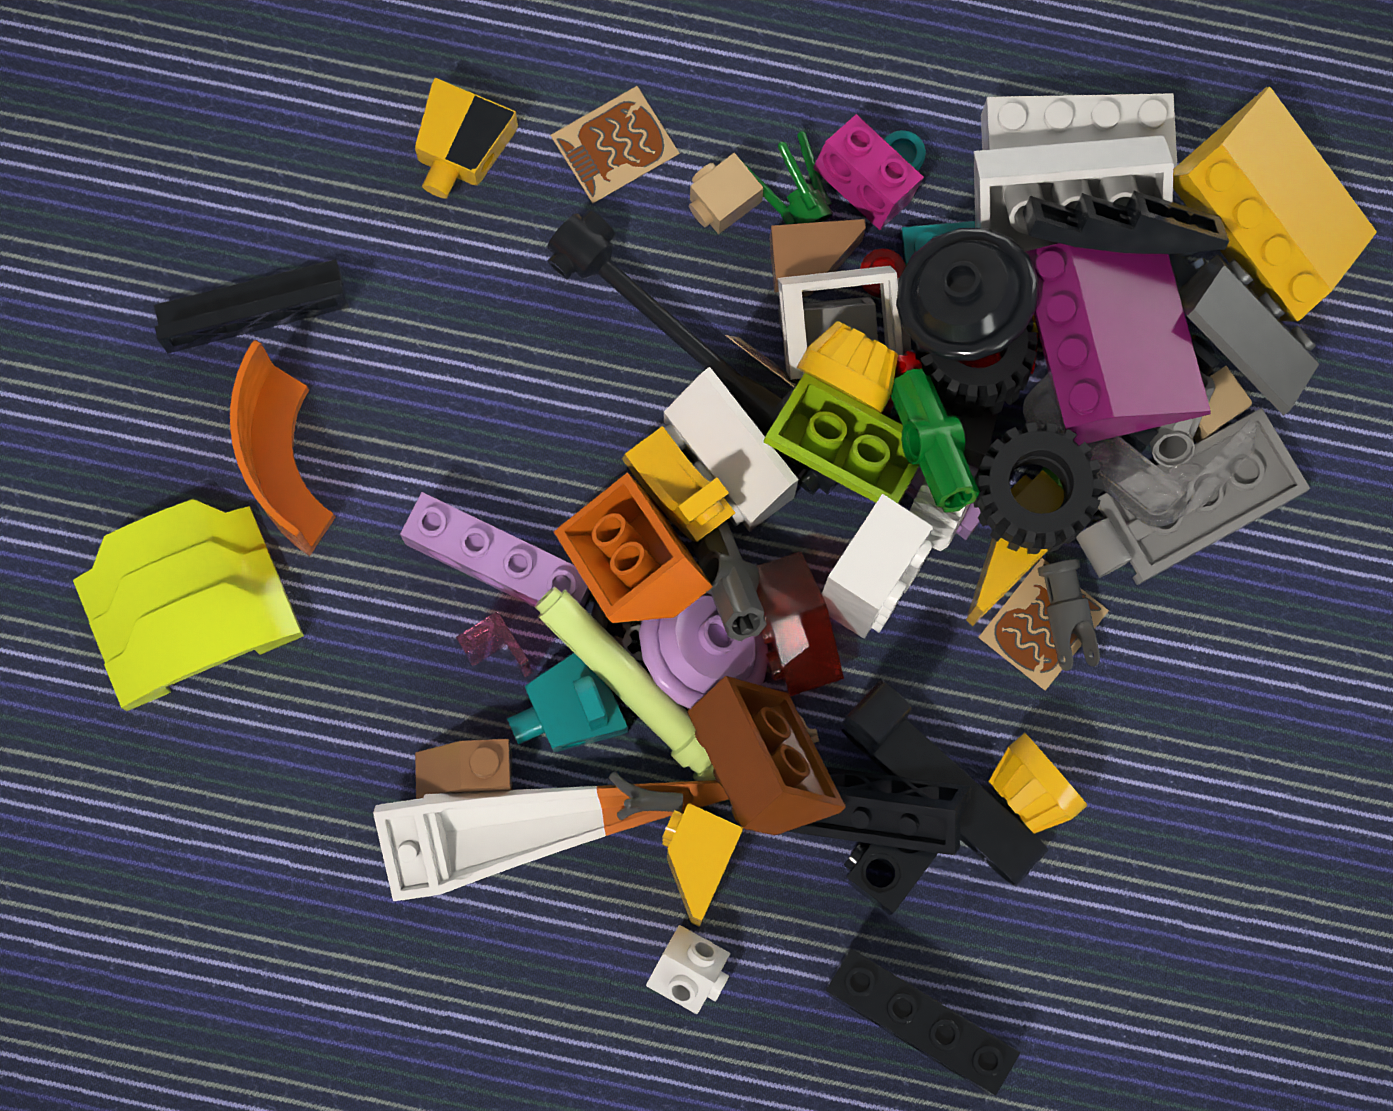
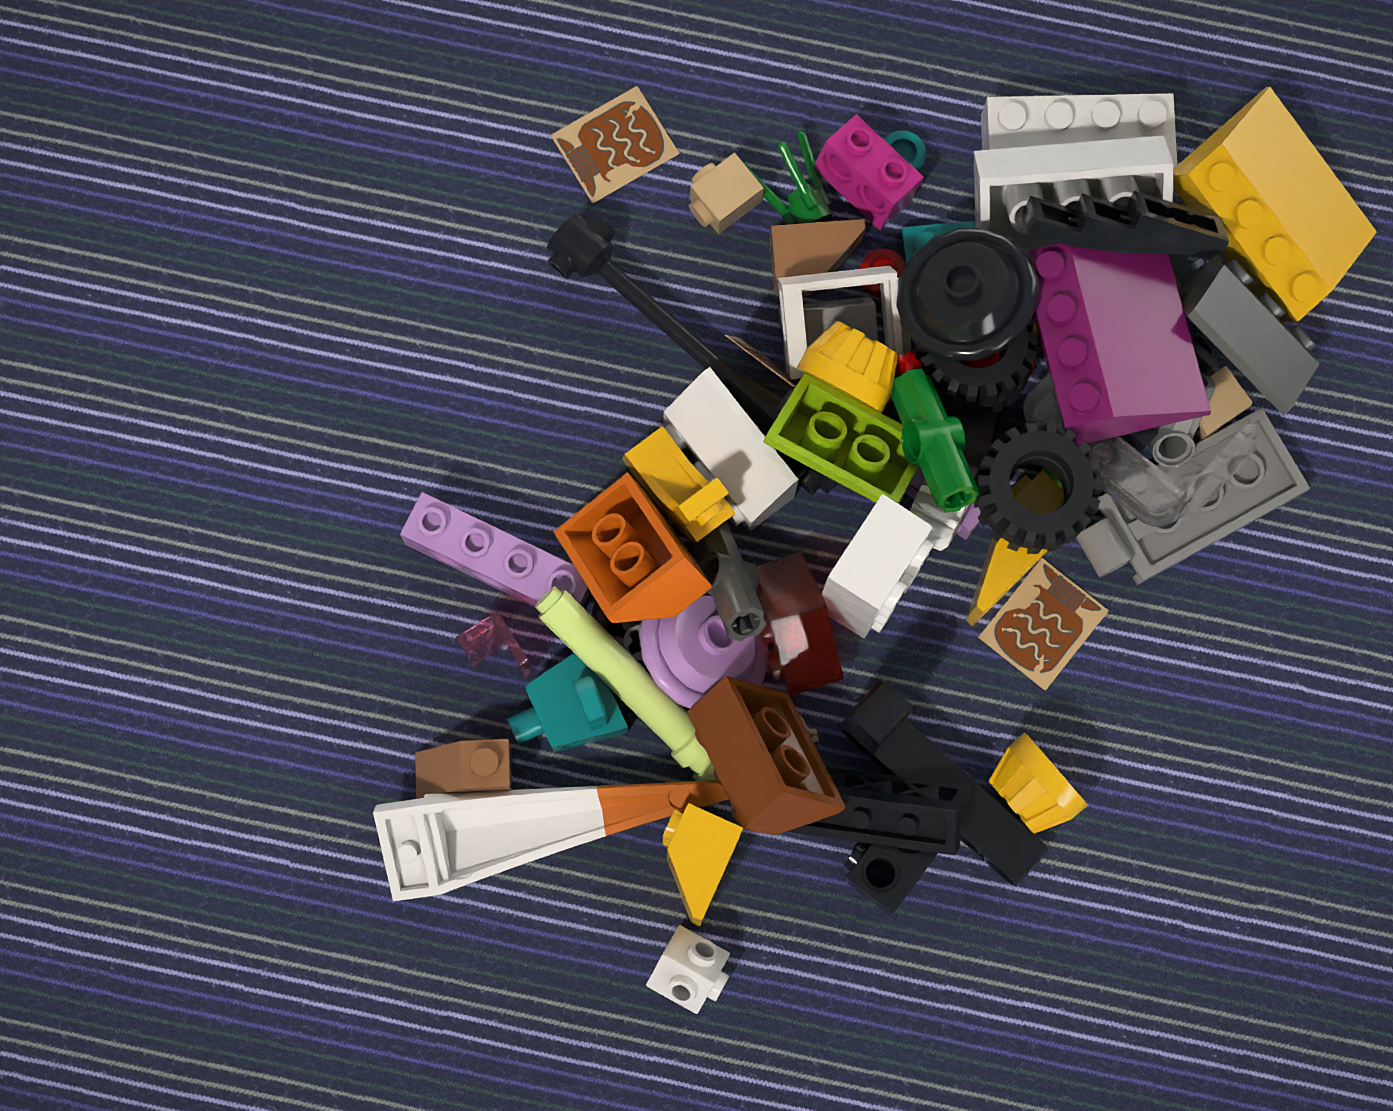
neon yellow slope [73,499,304,711] -> none
black fence [154,259,349,354] -> none
orange panel [230,340,336,556] -> none
yellow torso [415,78,518,199] -> none
dark grey bar [609,772,683,820] -> none
black brick [822,948,1020,1096] -> none
dark grey piece [1037,559,1100,671] -> none

